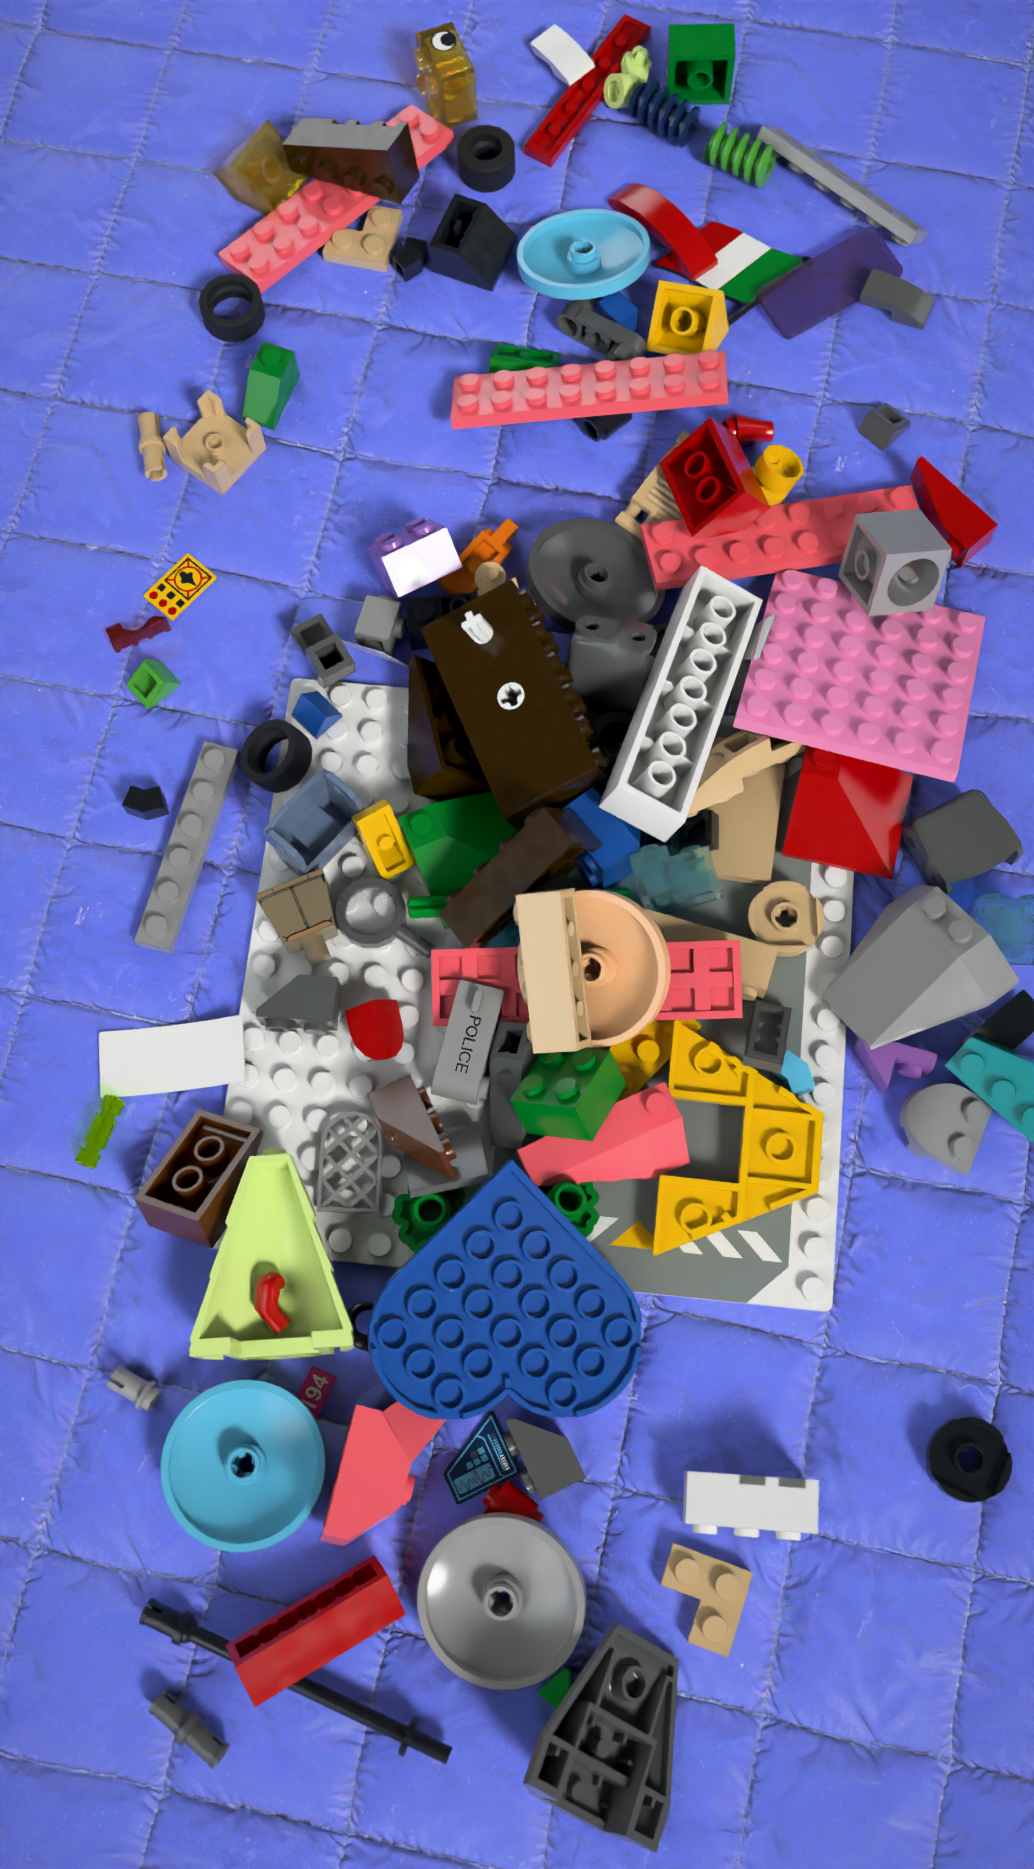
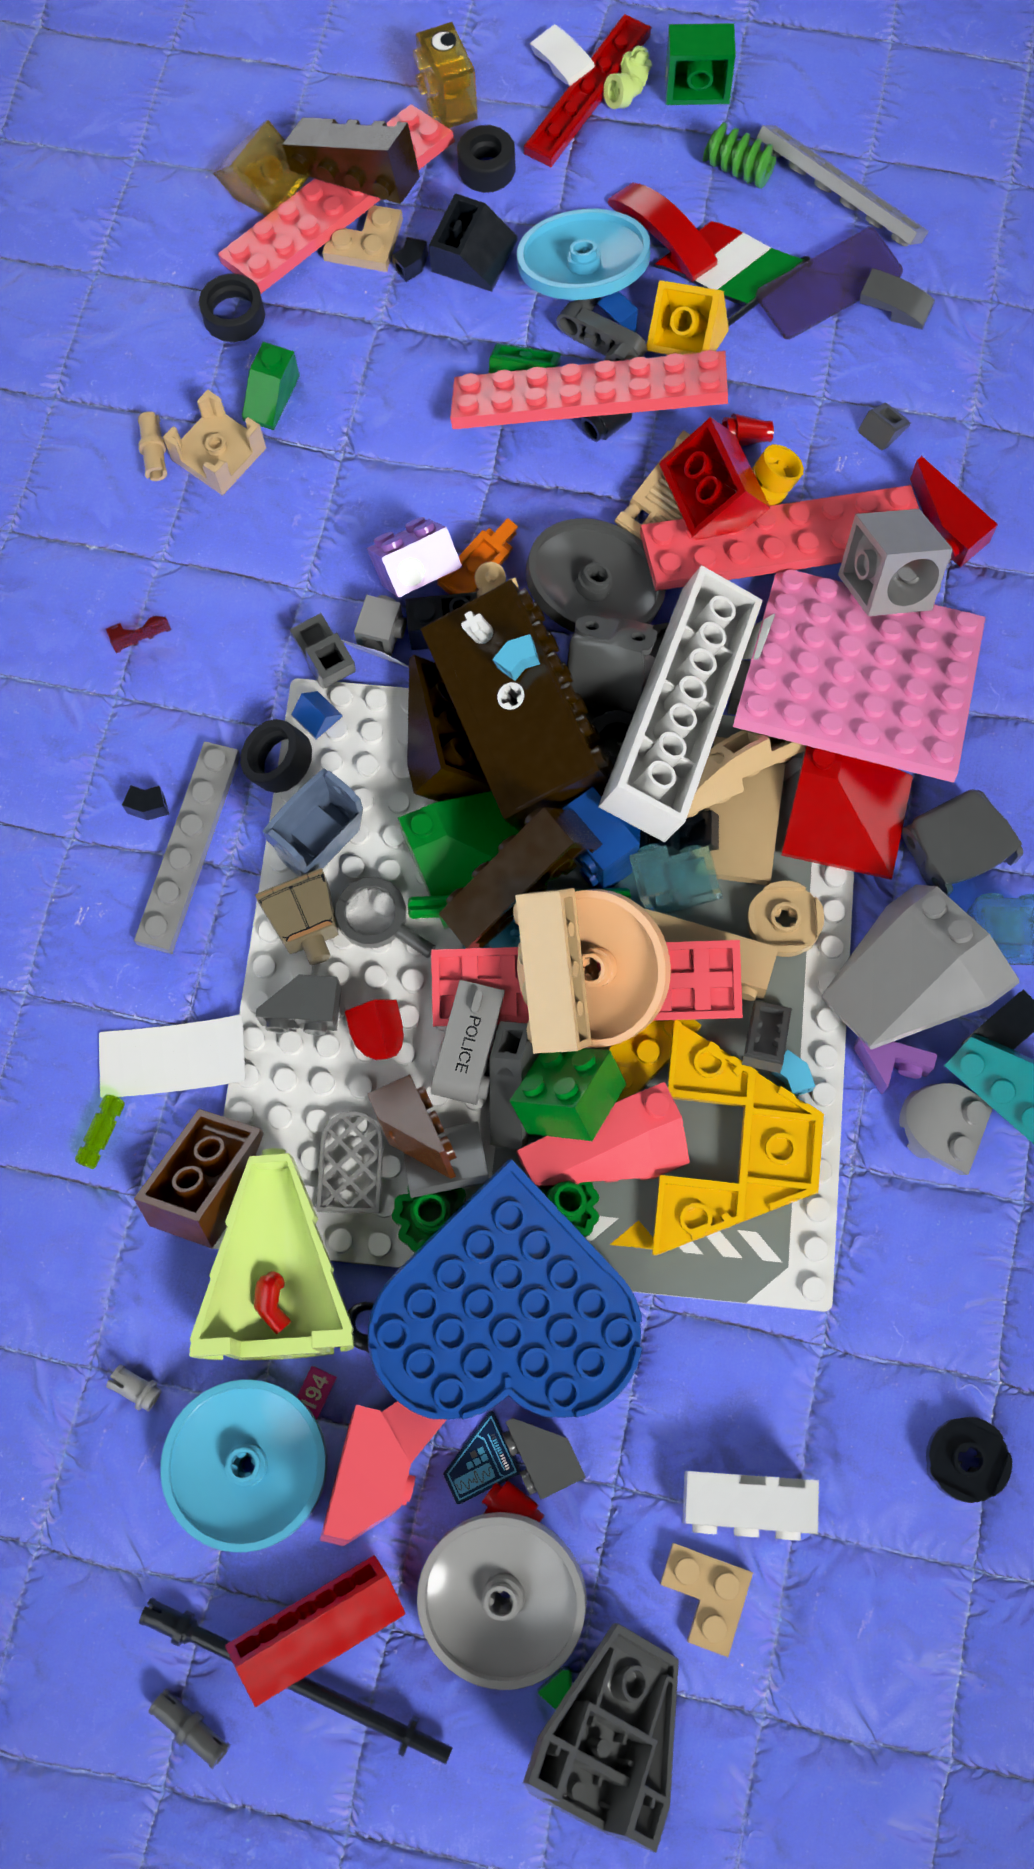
bright green slope [126,658,181,709] -> none
yellow sticker [143,553,217,621] -> none
yellow slope [351,799,415,880] -> none
dark blue piece [628,80,701,148] -> none
none -> medium azure piece [493,634,540,681]

